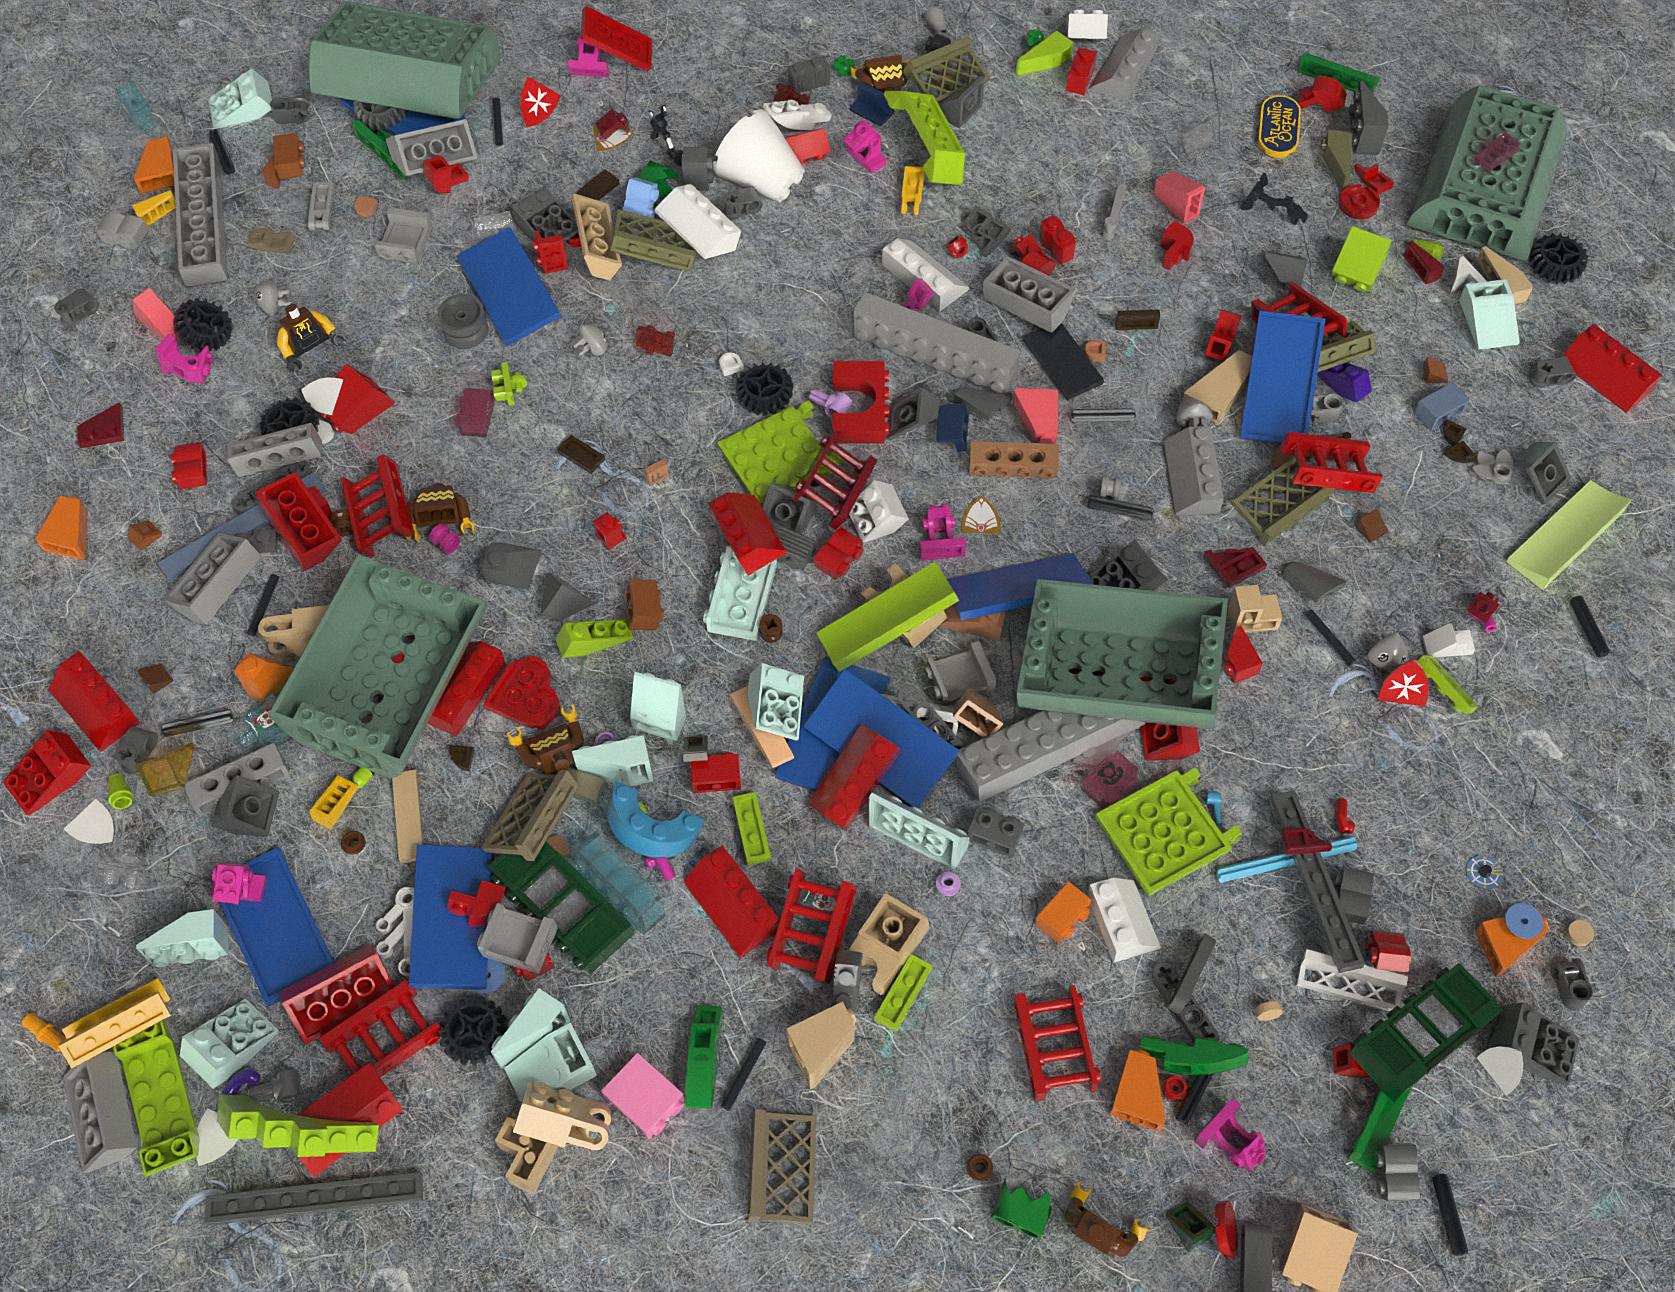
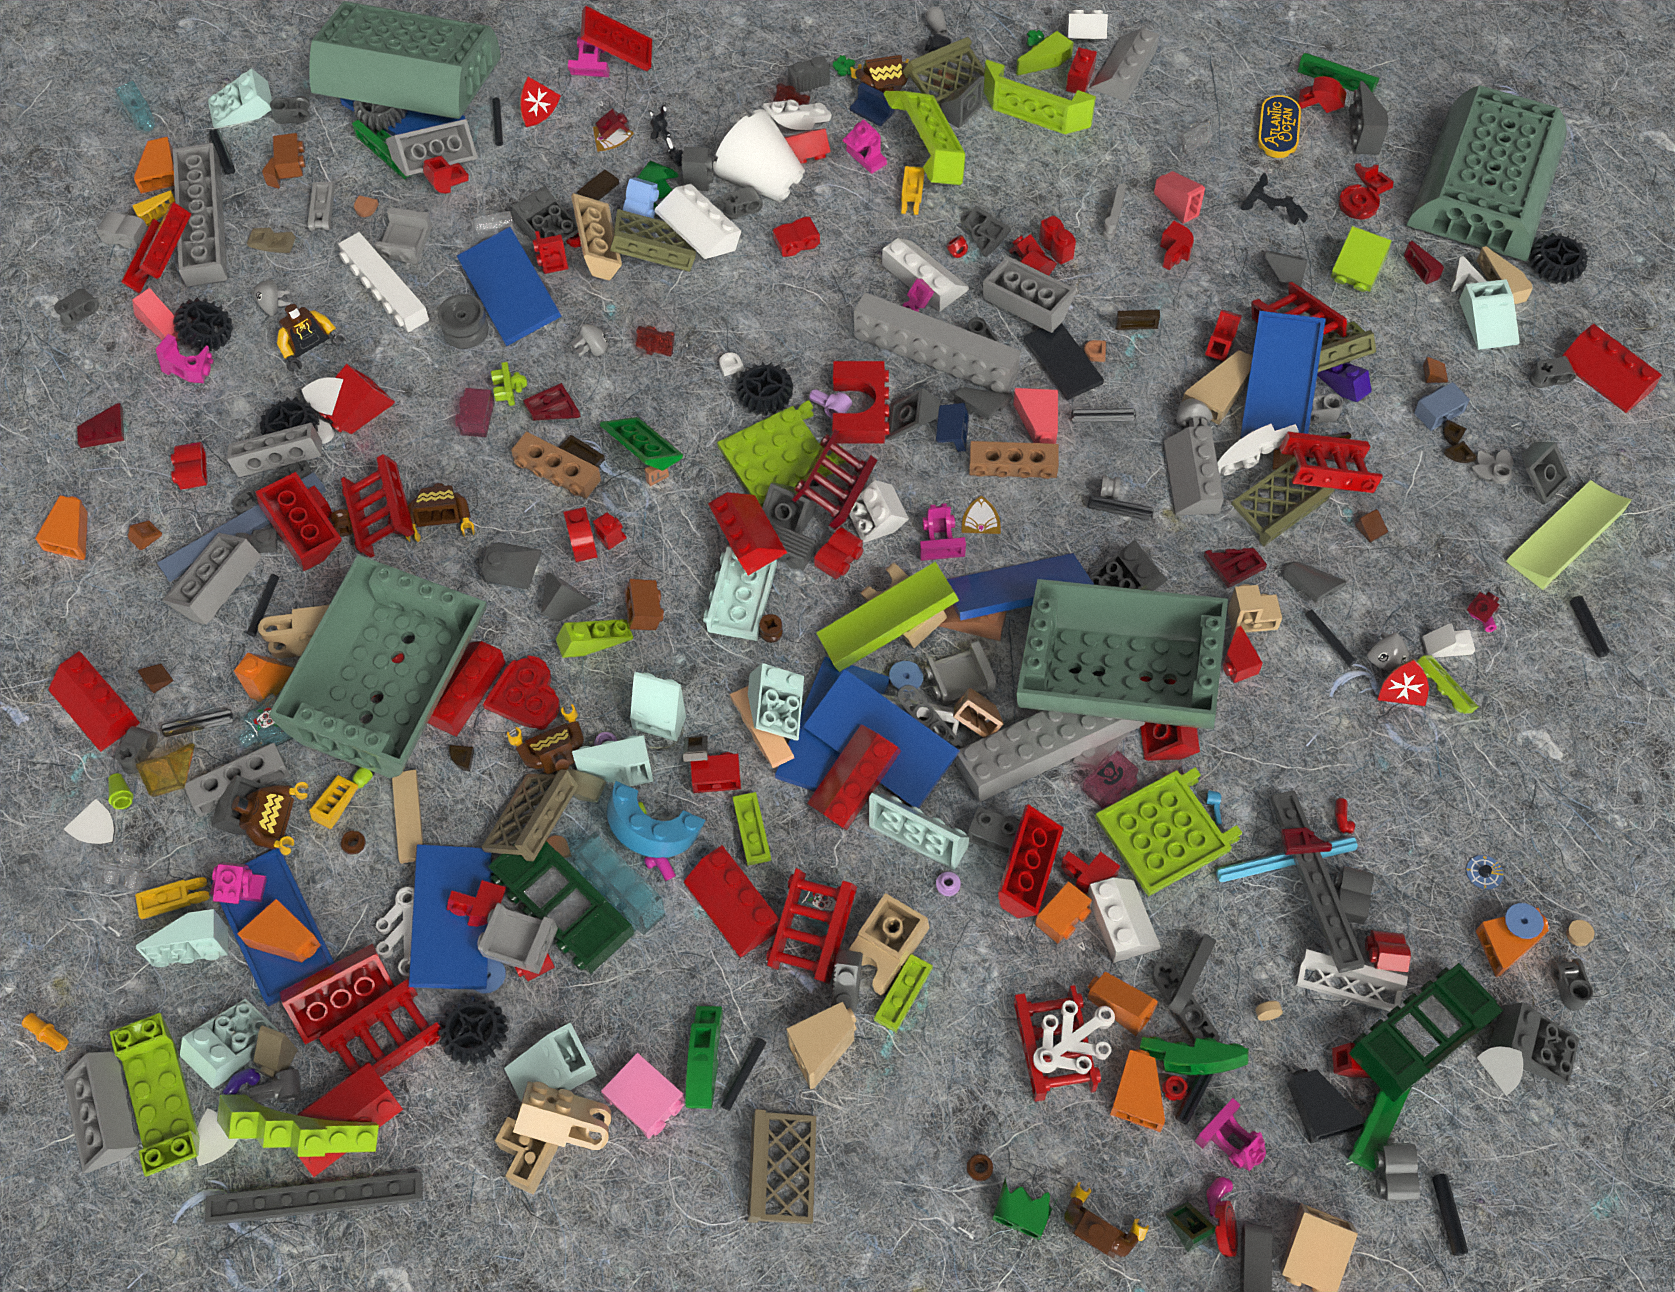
red slope [3,730,92,815] -> none
yellow fence [58,978,171,1068] -> none
dark pink wheel [429,523,461,554] -> none
light aqua slope [491,989,570,1069] -> none
olive slope [1321,130,1353,190] -> none
lime cone [1414,239,1444,261] -> none
clear pink slope [1474,131,1520,172] -> none
none -> red fence [121,202,191,293]
none -> yellow hinge [135,877,210,920]
none -> reddish brown torso [232,782,308,855]
none -> orange slope [237,899,321,963]
none -> dark tan slope [253,1025,298,1078]
none -> white brick [338,232,429,332]
none -> medium nougat brick [511,431,601,499]
none -> dark red wing [523,383,581,420]
none -> red brick [563,507,597,562]
none -> green slope [600,417,683,471]
none -> red brick [773,217,820,257]
none -> medium blue piece [889,661,923,692]
none -> lime slope [983,60,1096,134]
none -> red slope [998,804,1064,919]
none -> white plant [1033,1000,1115,1074]
none -> red brick [1061,851,1120,894]
none -> orange slope [1087,971,1158,1036]
none -> dark pink arm [1206,1177,1233,1216]
none -> white slope [1217,424,1299,476]
none -> black slope [1287,1068,1366,1143]

